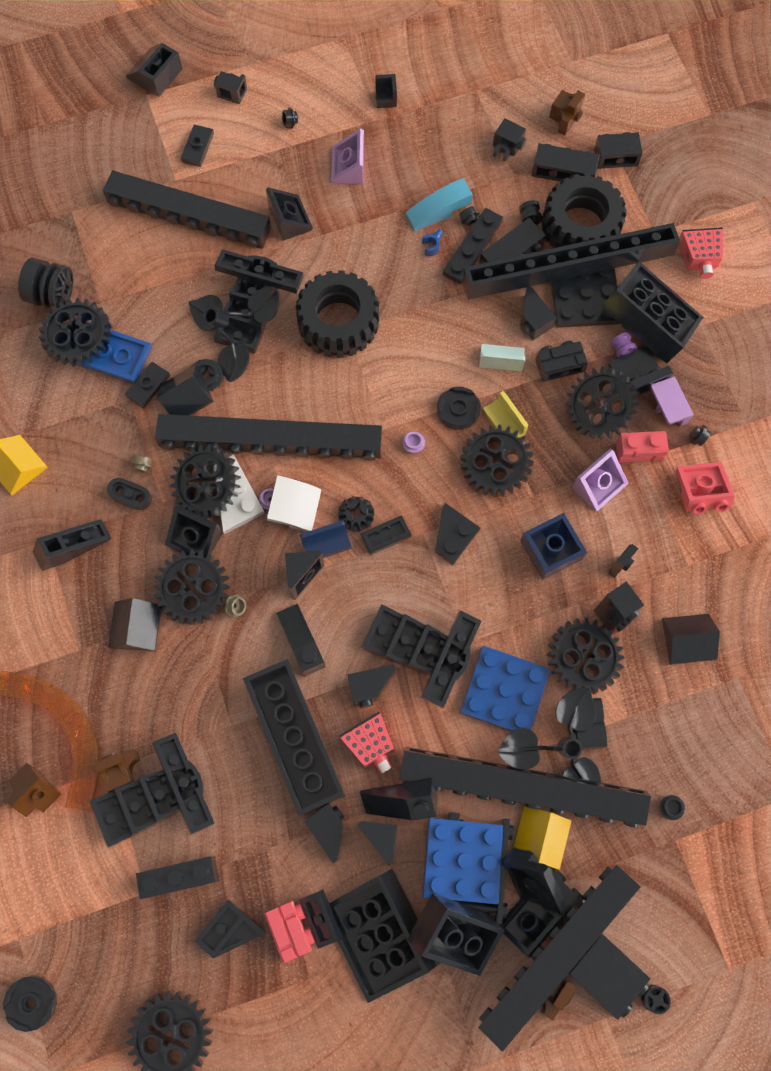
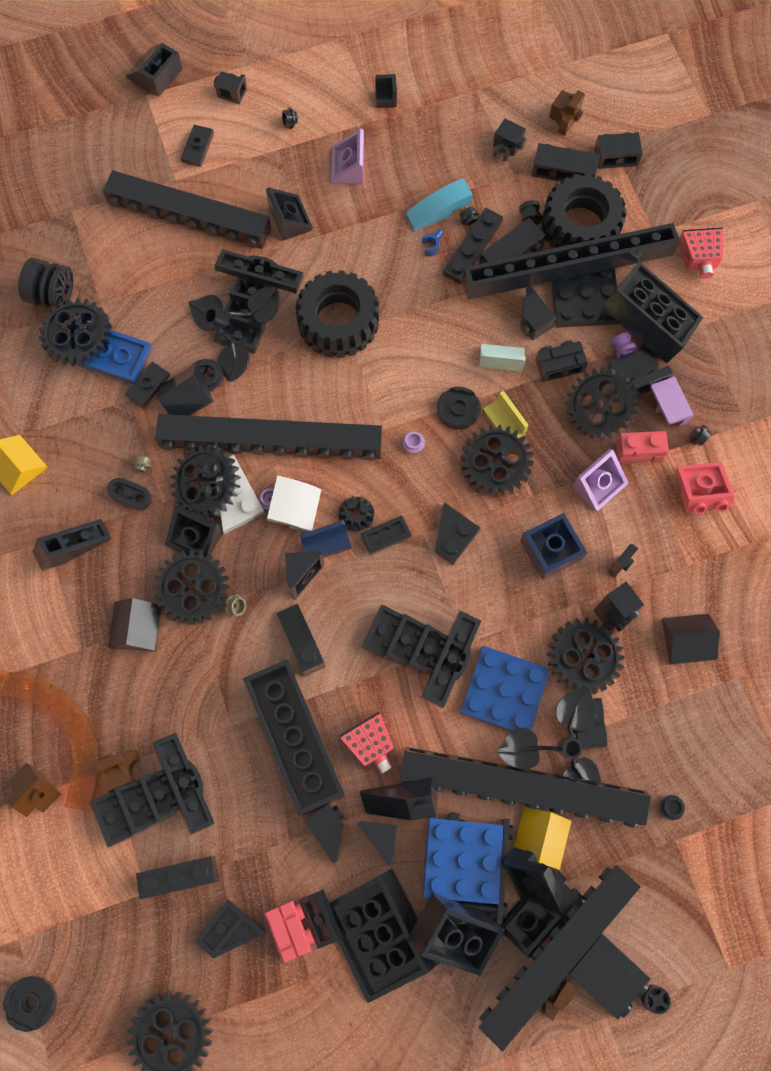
black slope [348,664,395,708] -> none

